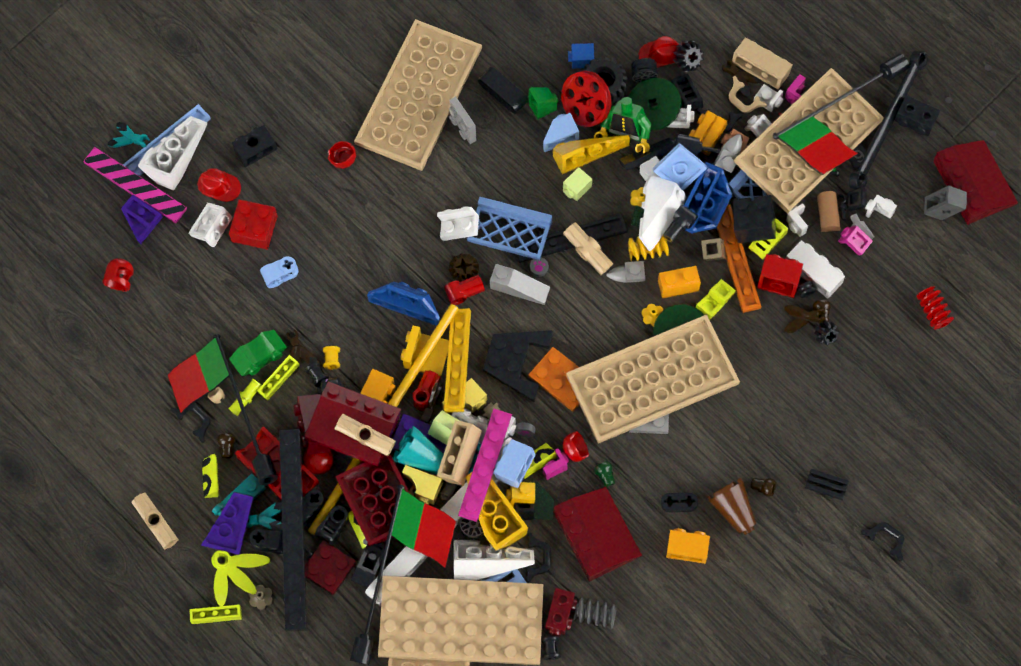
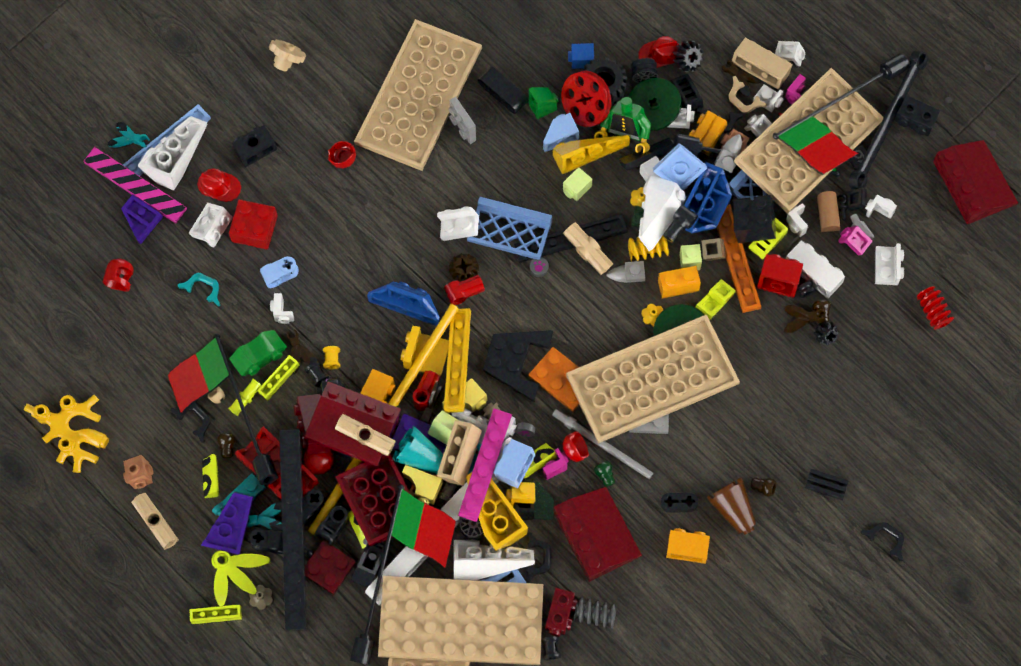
light grey slope [490,264,550,305] -> none
dark grey brick [924,186,967,220] -> none
none -> yellow plant [24,395,109,473]
none -> nougat brick [123,455,154,489]
none -> teal helmet [178,273,220,306]
none -> tan plant [269,39,306,71]
none -> white bracket [270,293,294,324]
none -> light grey bar [552,409,653,479]
none -> yellowish green brick [679,244,702,270]
none -> white bracket [775,41,805,66]
none -> white bracket [875,243,904,285]

